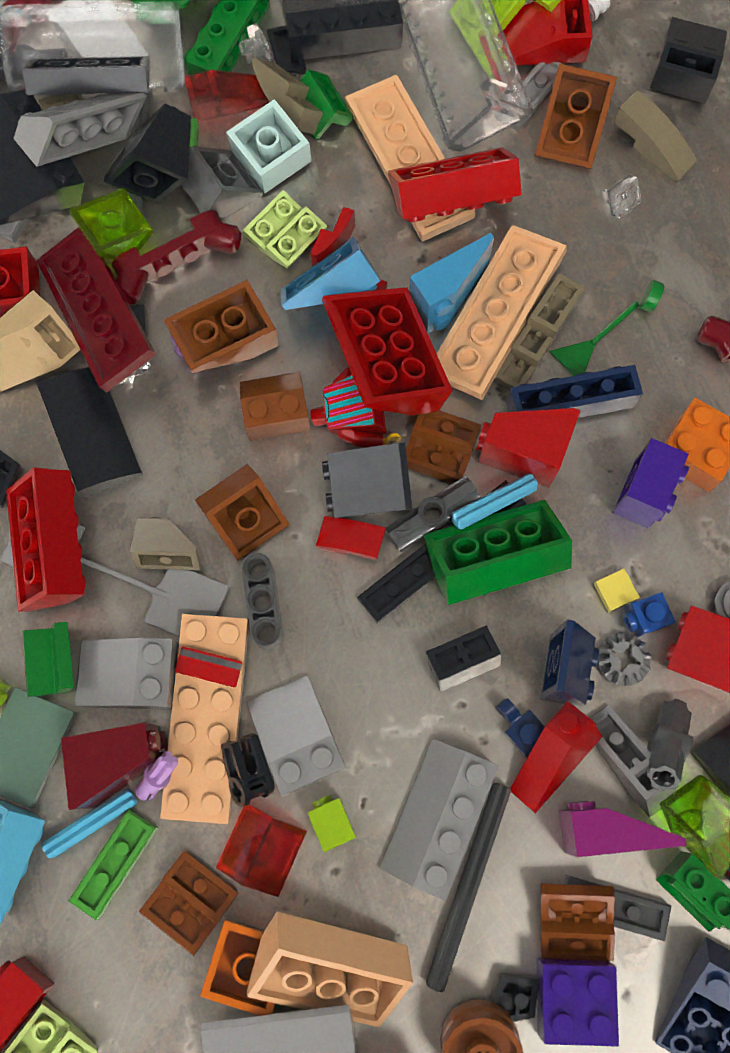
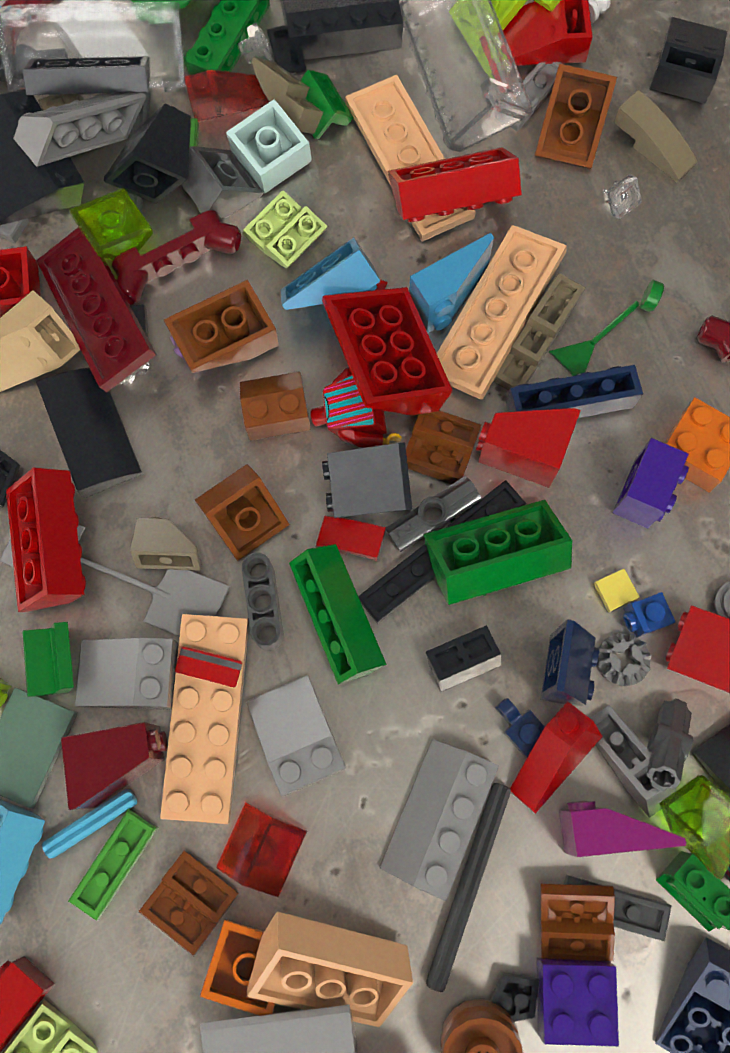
lavender axle [135,751,178,801] -> none
black piece [221,733,275,807] -> none
lime brick [307,794,357,852] -> none
red slope [310,207,355,267] -> none
medium azure axle [451,474,538,529] -> none
none -> green brick [289,544,387,684]

